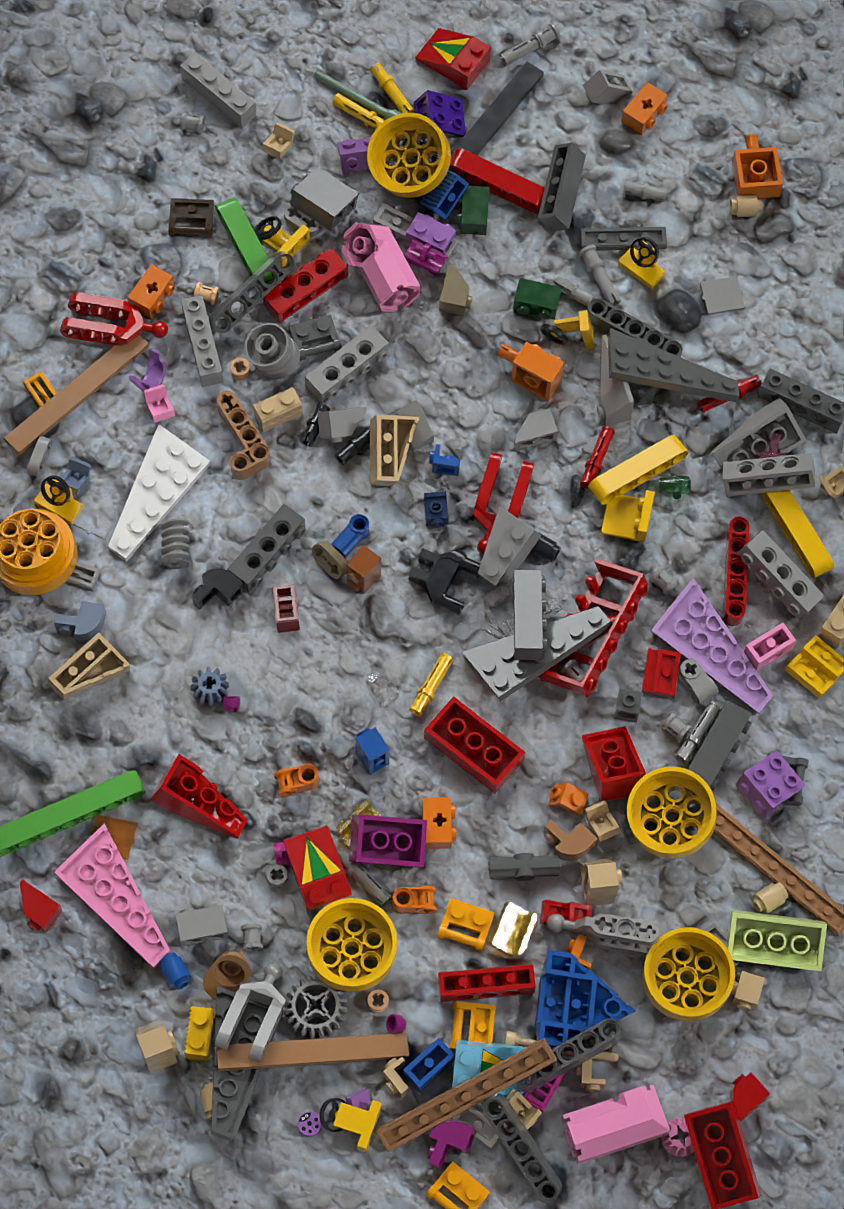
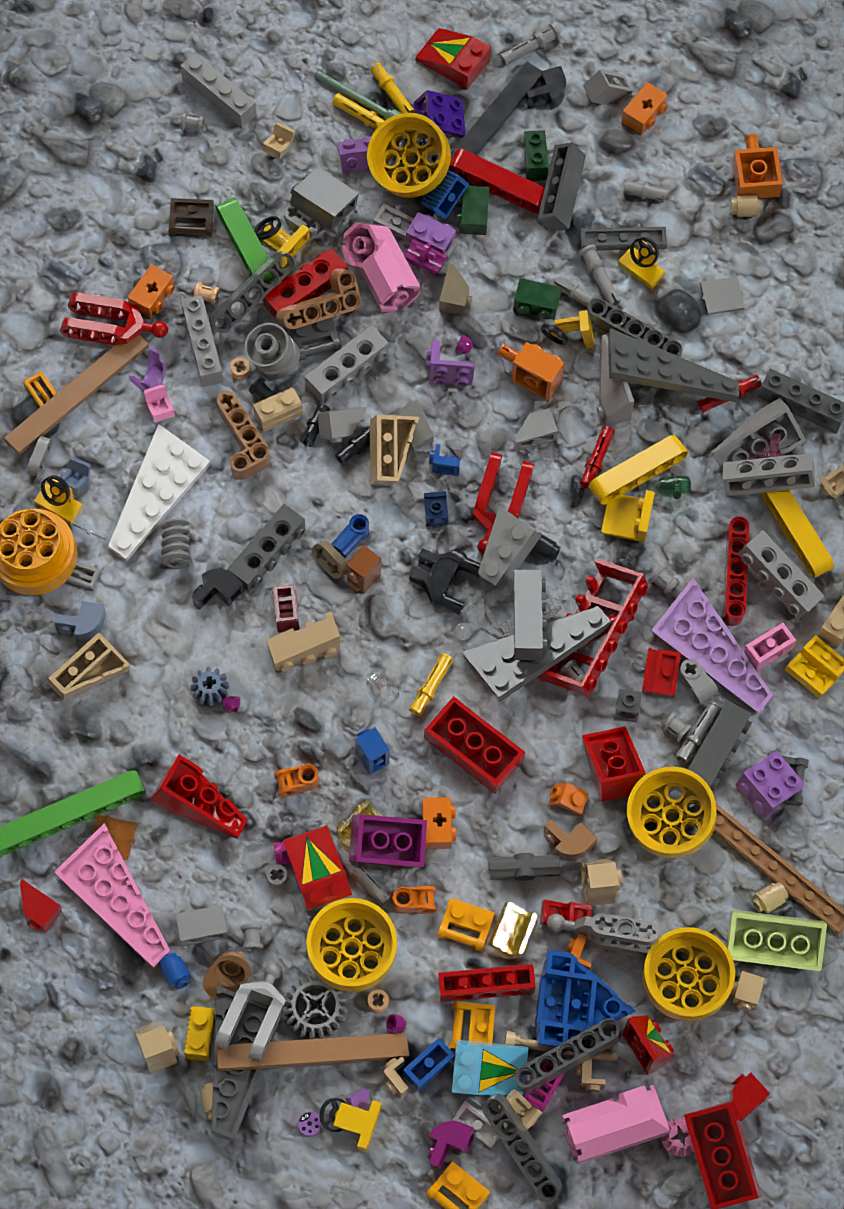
medium nougat tile [376,1038,557,1152] -> none
tan bracket [585,800,621,842] -> none
none -> black bush [248,378,277,401]
none -> tan wedge [267,612,340,672]
none -> medium nougat beam [276,268,361,329]
none -> medium lavender bracket [425,340,475,387]
none -> magenta hinge [455,335,473,354]
none -> dark green brick [523,130,549,181]
none -> black brick [526,66,566,110]
none -> red slope [622,1015,674,1075]

